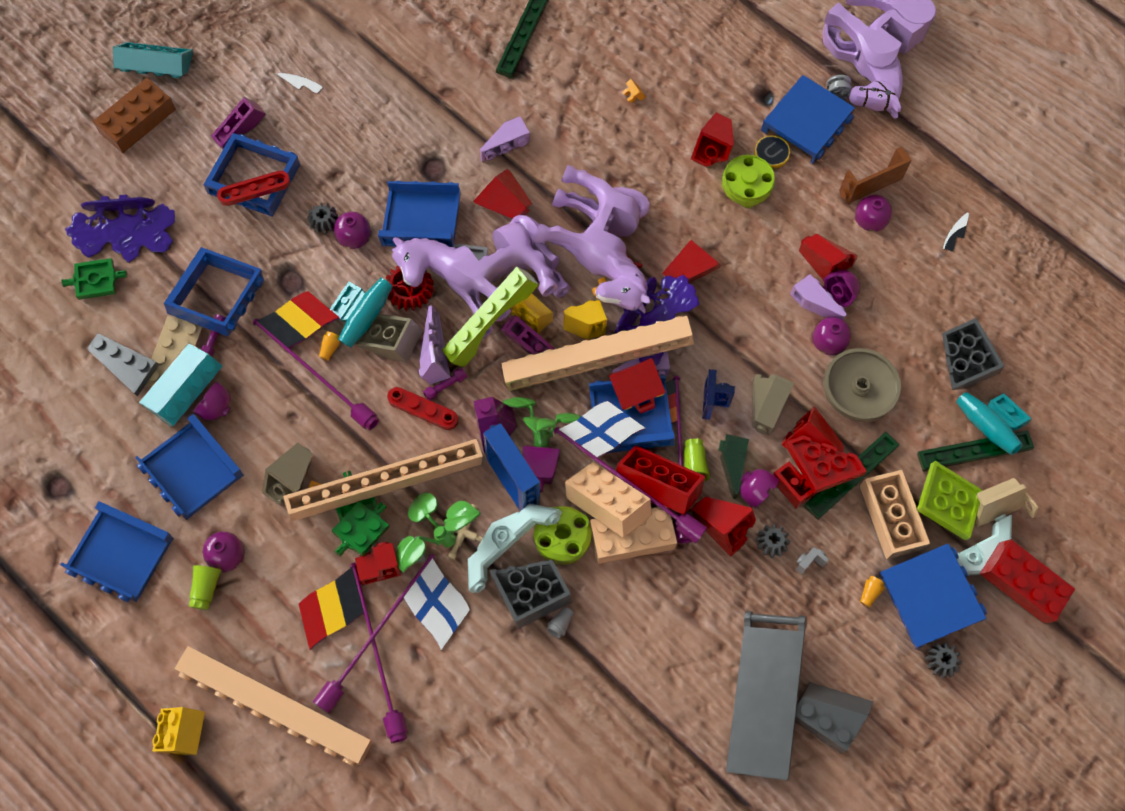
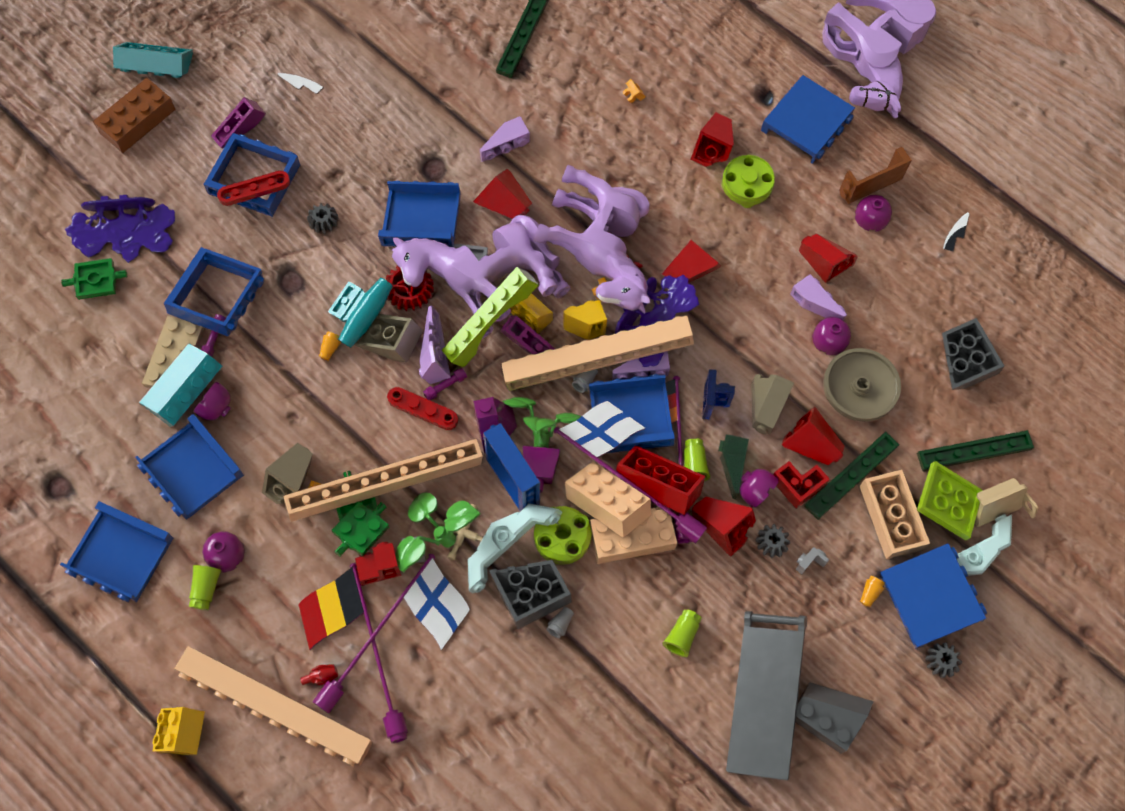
wing [87,333,159,397] -> none
flag [253,291,379,431] -> none
magenta cylinder [334,211,371,249] -> none
red piece [609,358,666,414] -> none
black tile [755,136,790,169] -> none
red plate [785,435,867,494] -> none
magenta cylinder [822,270,860,308] -> none
light grey wheel [826,75,852,100] -> none
teal plate [956,392,1031,455] -> none
red brick [980,539,1075,623] -> none
none -> red piece [300,664,339,685]
none -> light grey cone [572,369,598,393]
none -> lime plant [662,609,702,657]

